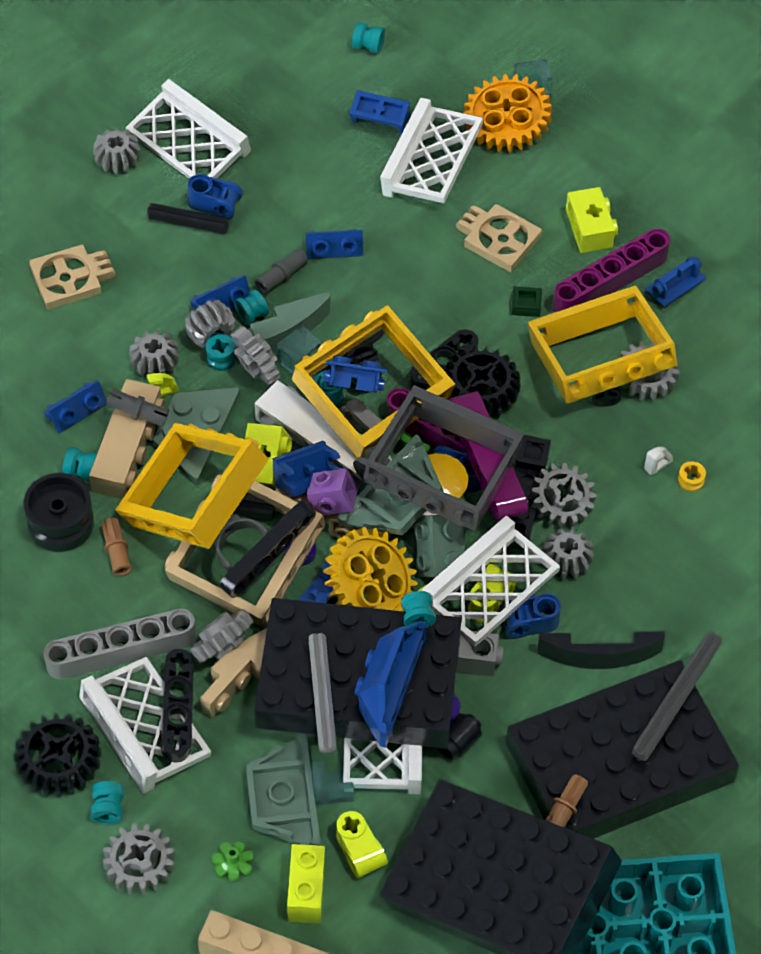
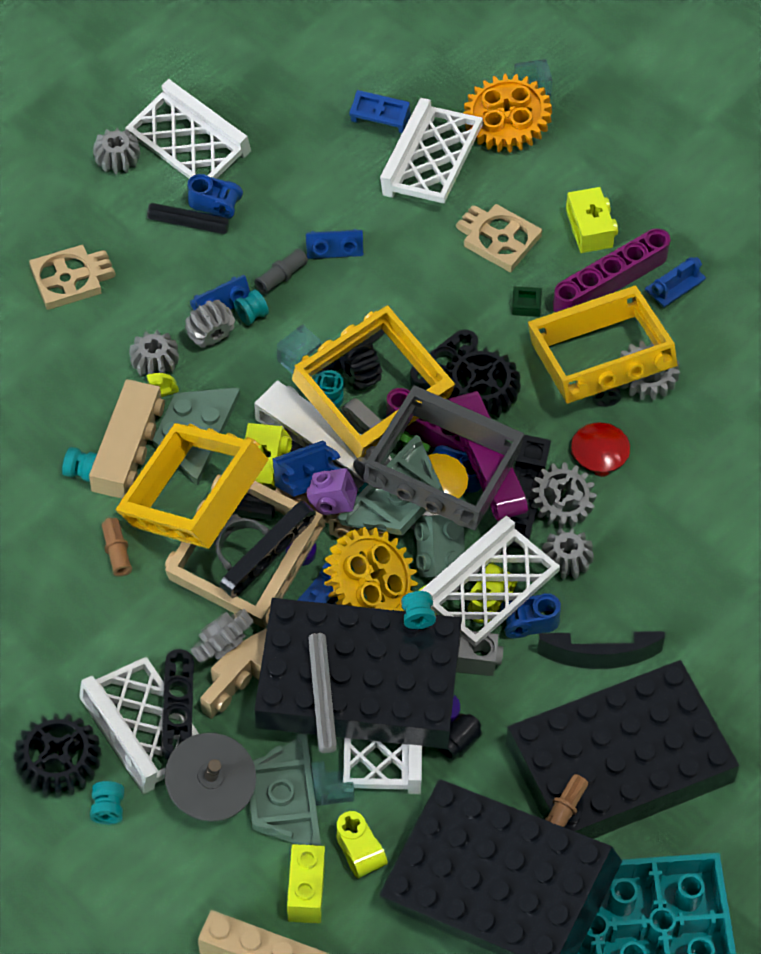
black wheel [23,473,95,552] -> none
blue hinge [44,380,107,433] -> none
light grey beam [44,609,196,680] -> none
light grey gear [103,823,175,895] -> none
dark grey pin [106,388,169,427] -> none
teal wheel [206,334,235,371] -> none
bright green plant [212,841,254,882] -> none
light grey gear [231,326,281,385] -> none
sand green slope [250,292,330,353] -> none
blue hinge [323,356,387,393] -> none
teal wheel [352,22,385,54] -> none
blue wedge [355,620,427,748] -> none
dark grey axle [632,631,722,761] -> none
white tile [644,446,673,475] -> none
yellow bush [678,461,706,492] -> none
none -> dark grey piece [165,733,256,822]
none -> red dish [570,422,630,477]

